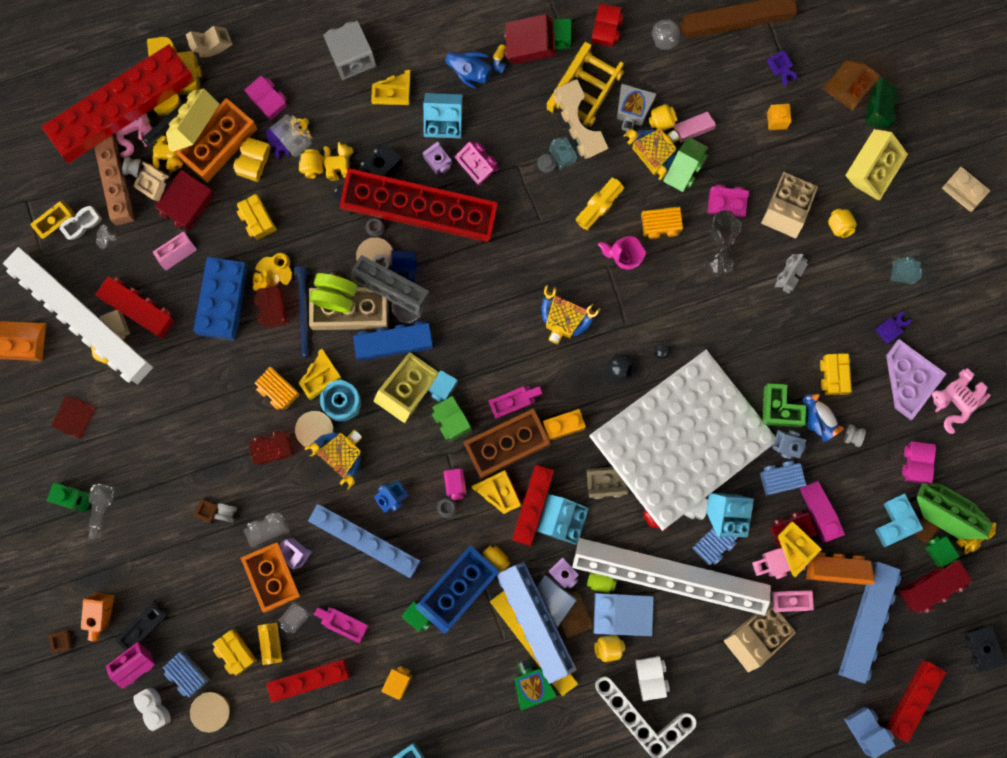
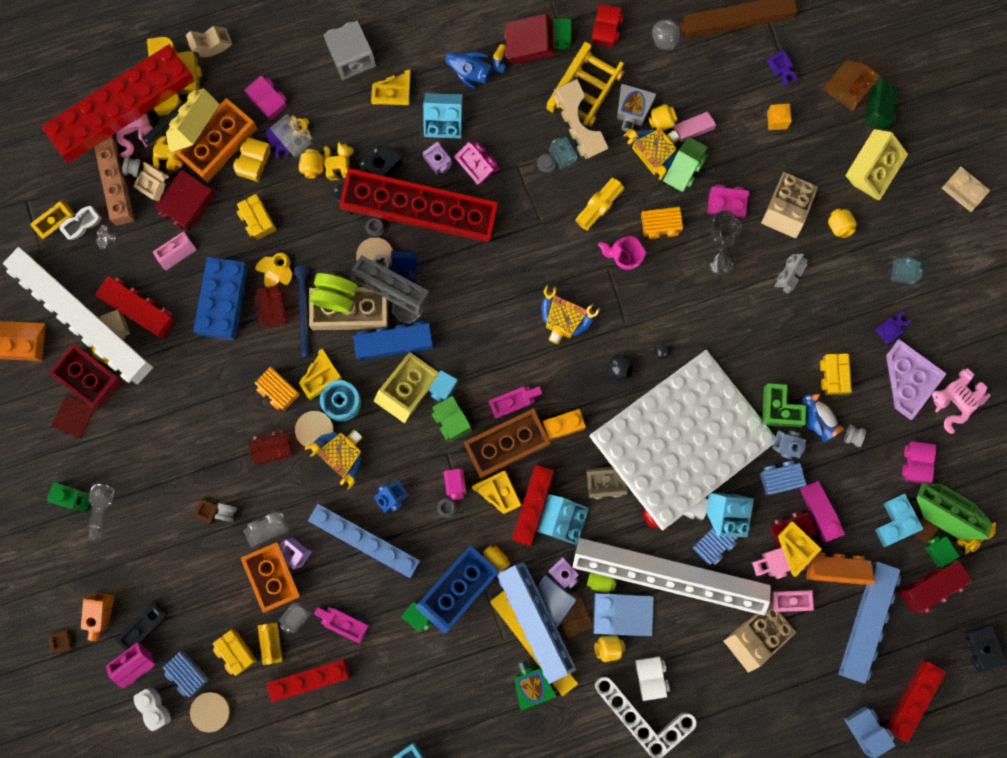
yellow plate [253,271,271,291] -> none
light orange brick [381,666,413,700] -> none
none -> dark red brick [49,343,123,411]

